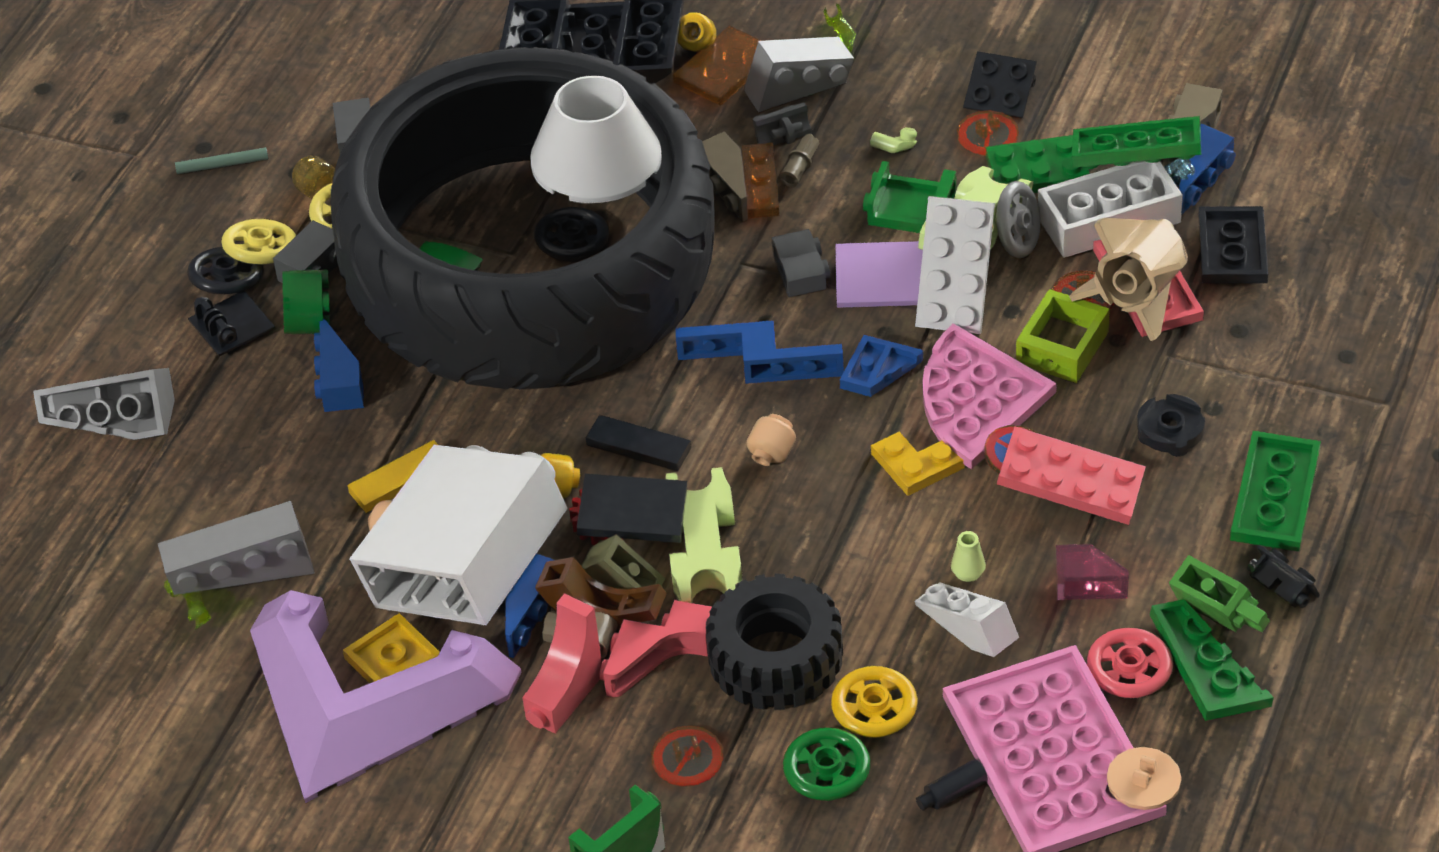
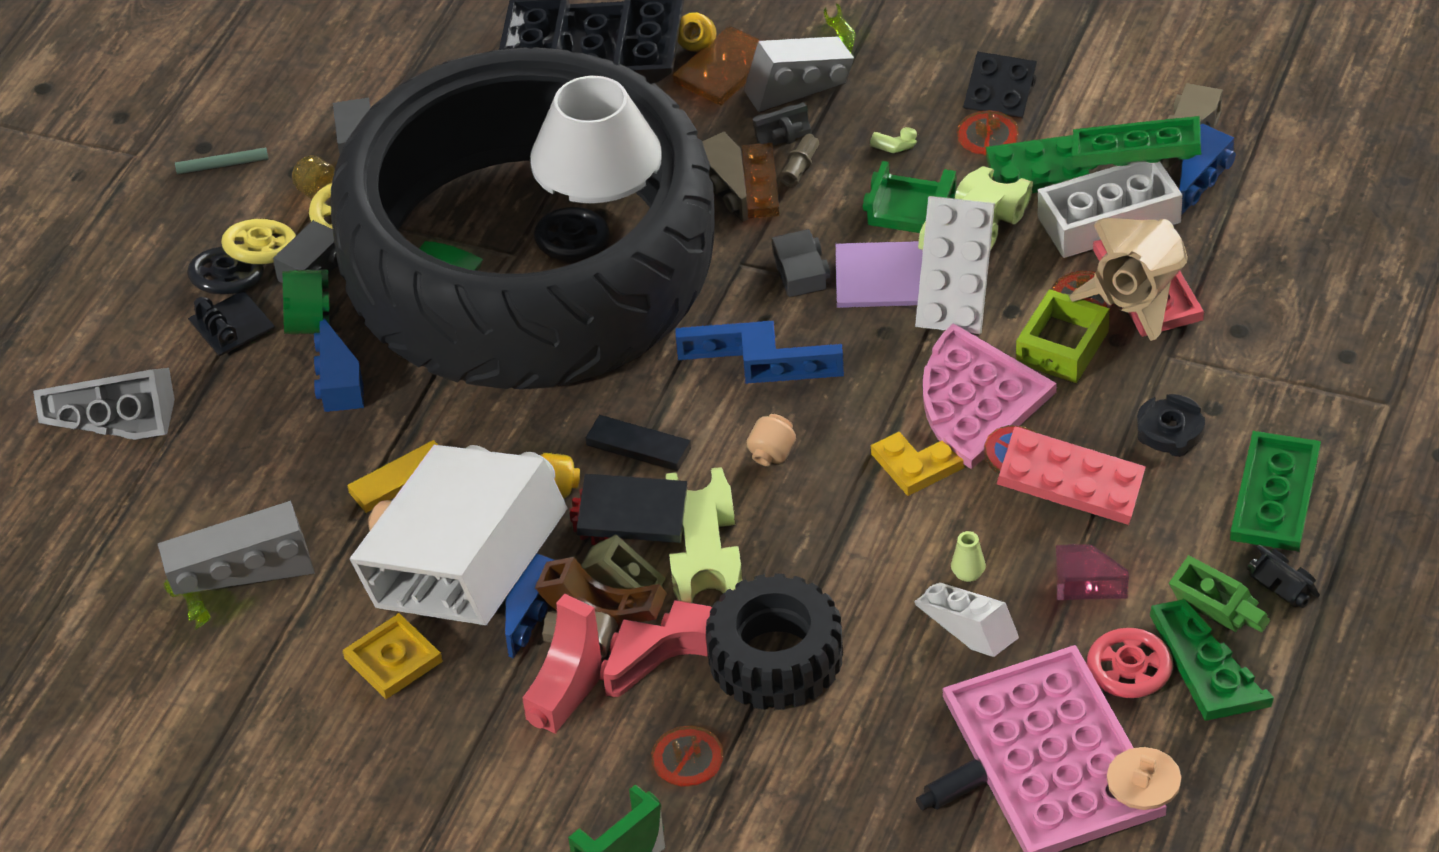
lavender wedge [250,590,521,803] -> none
green plate [783,727,870,801] -> none
yellow plate [831,666,918,737] -> none
blue wing [840,335,923,397] -> none
light grey plate [996,181,1040,258] -> none
clear light blue arm [1164,158,1195,187] -> none
black plate [1198,206,1268,284] -> none

